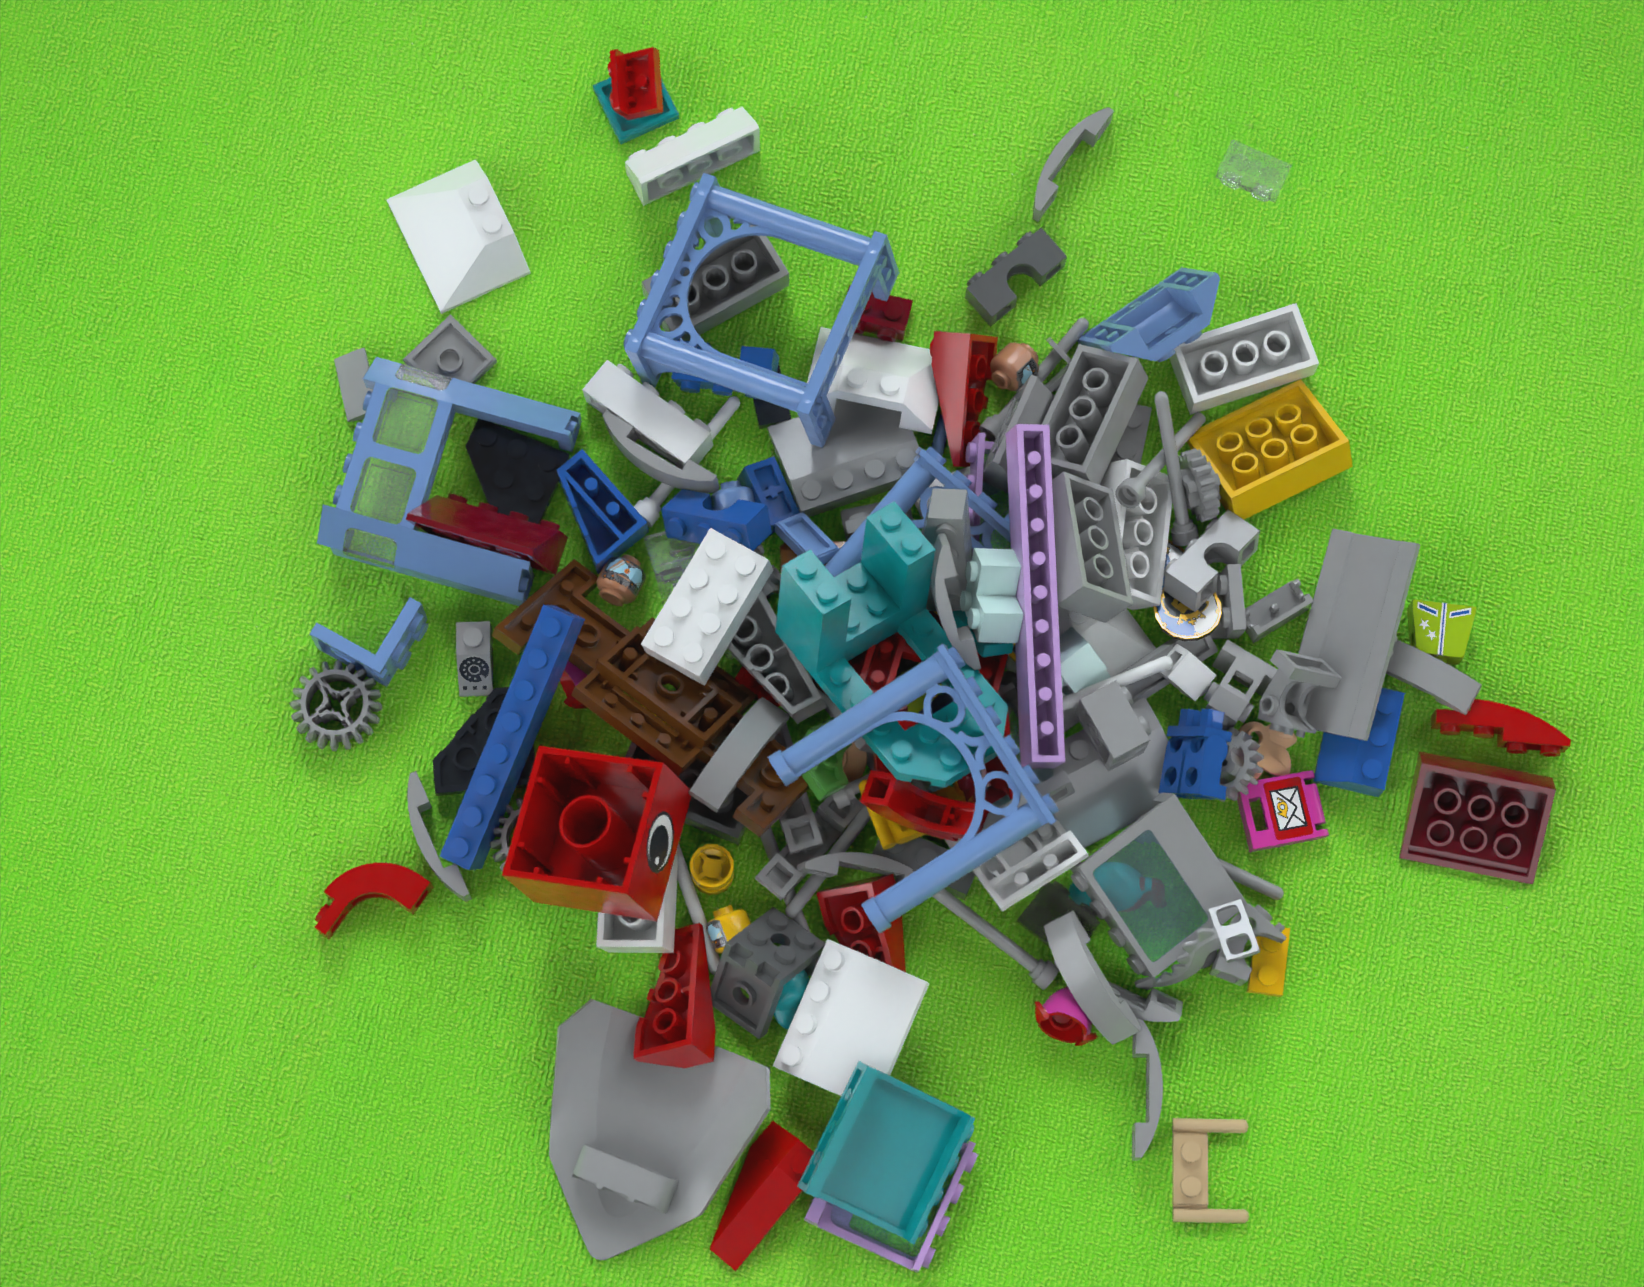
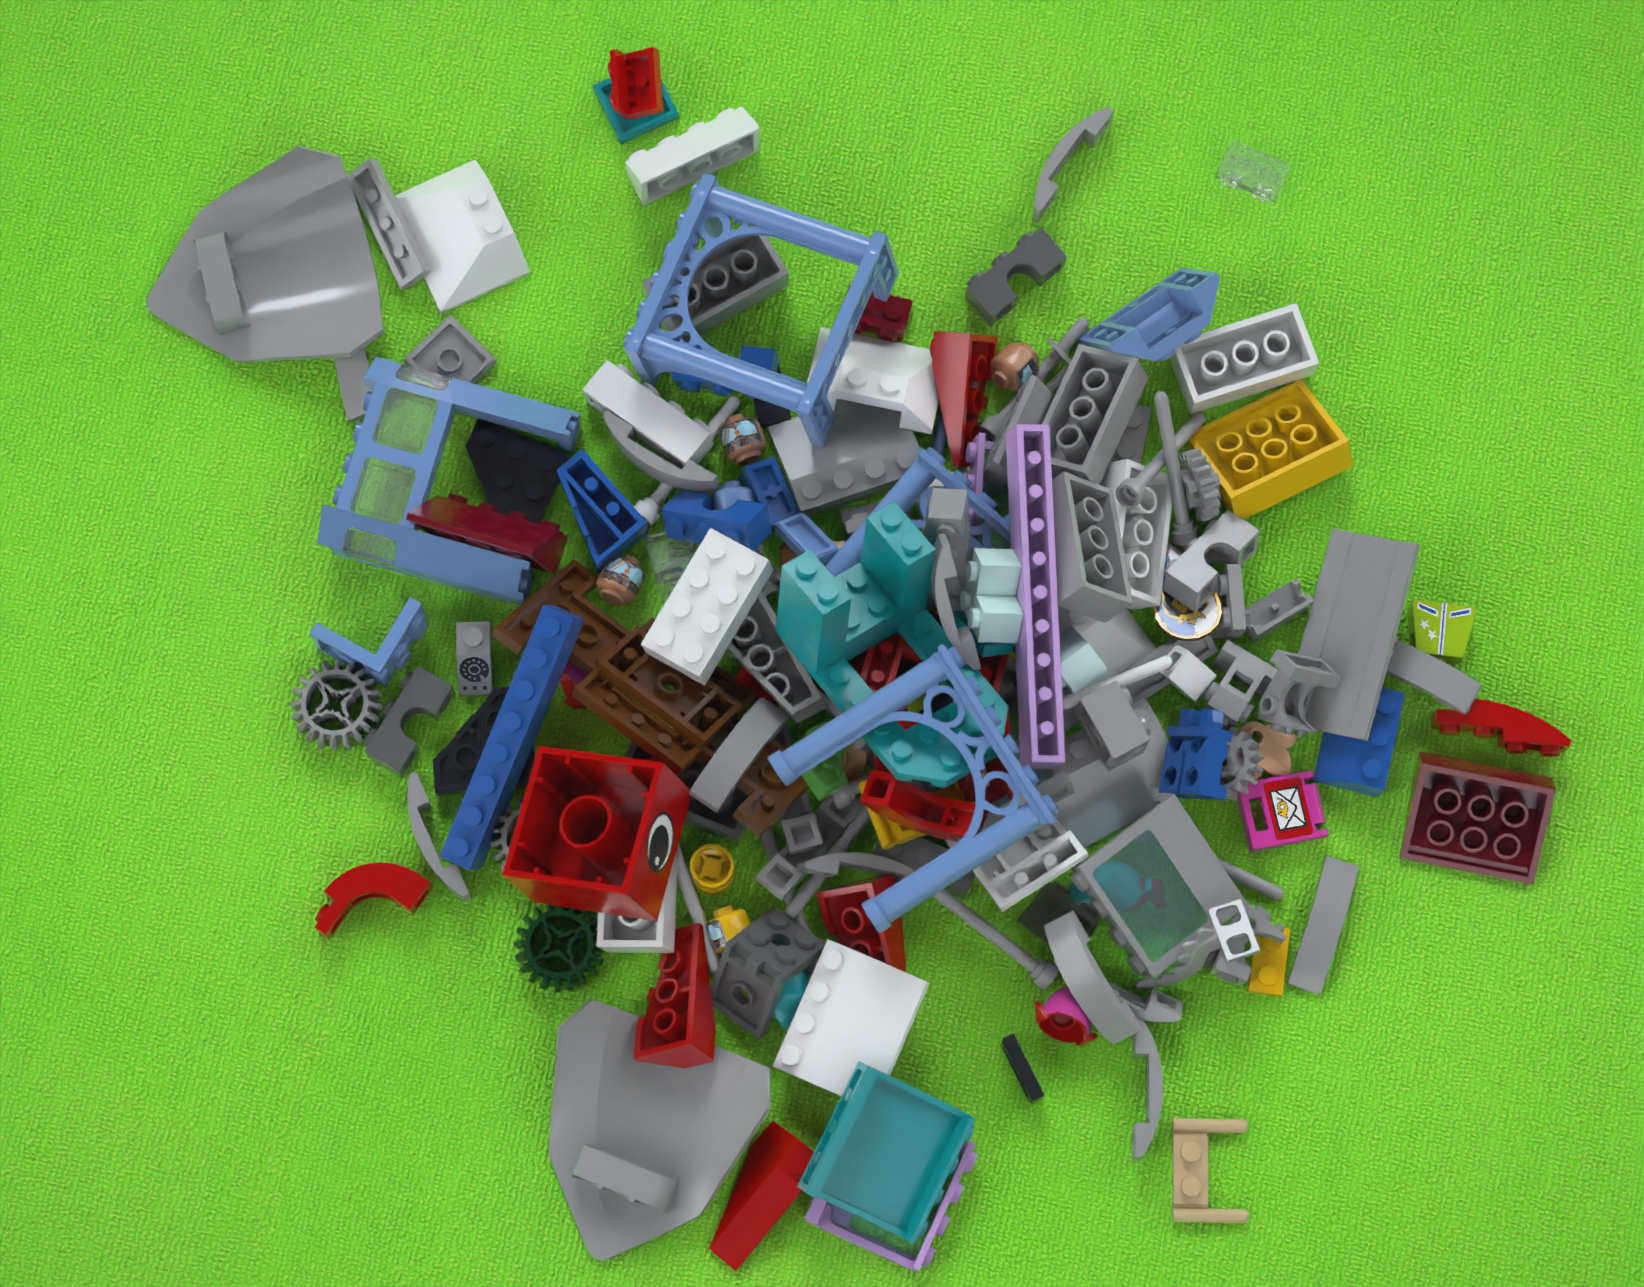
none -> light grey windscreen [147,145,384,363]
none -> light grey plate [347,159,431,289]
none -> dark grey arch [364,666,455,778]
none -> dark green gear [514,904,604,993]
none -> head [719,414,766,466]
none -> black tile [1000,1033,1045,1104]
none -> light grey slope [1287,856,1359,995]

